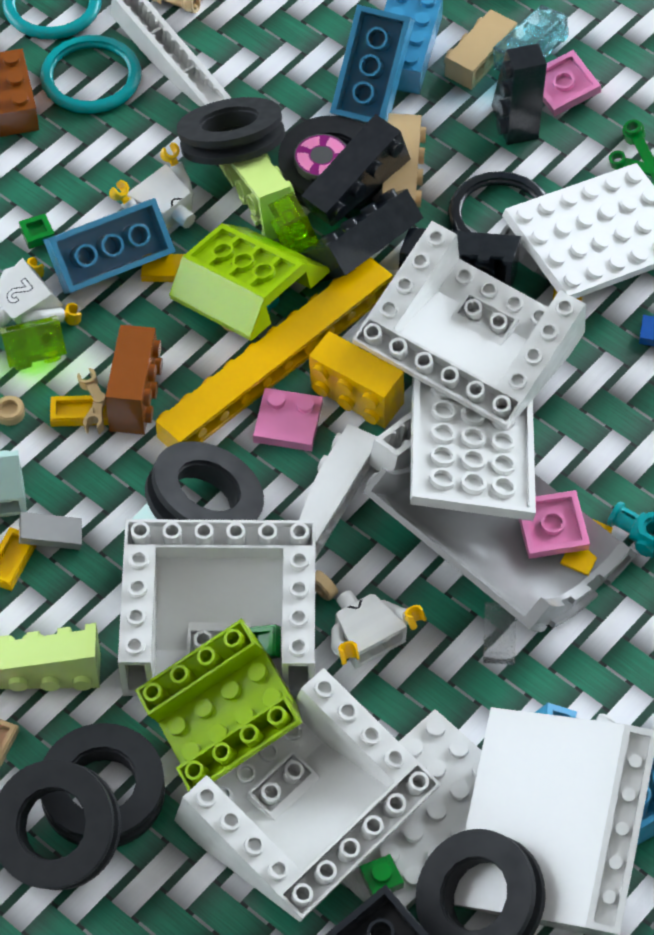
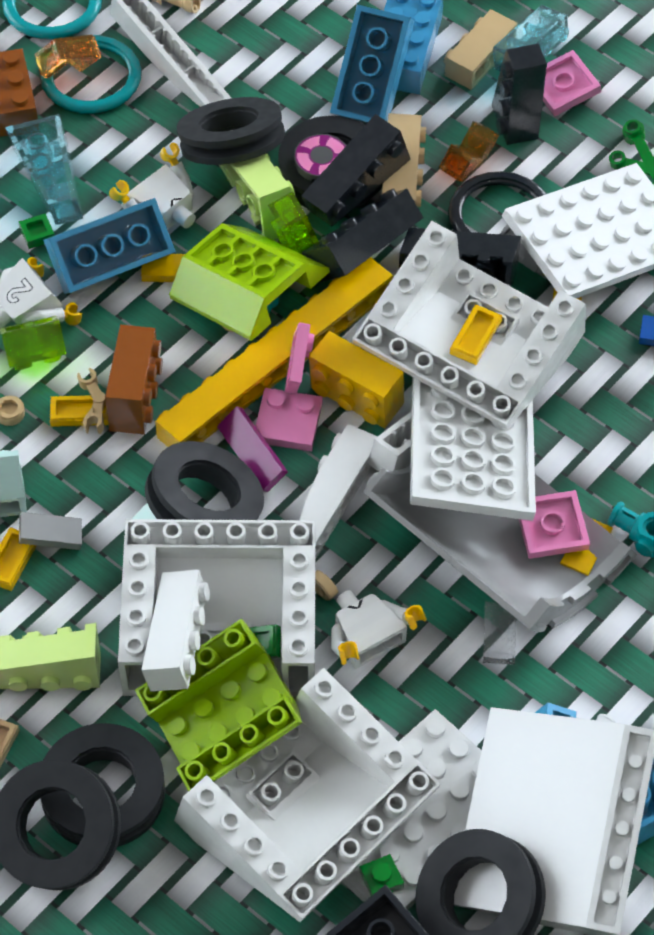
none -> clear light blue wedge [5,114,83,225]
none -> clear orange slope [34,34,101,79]
none -> white brick [142,570,210,691]
none -> tile [217,406,288,492]
none -> bright pink plate [284,322,314,394]
none -> clear orange slope [439,121,499,182]
none -> yellow tile [449,304,502,365]

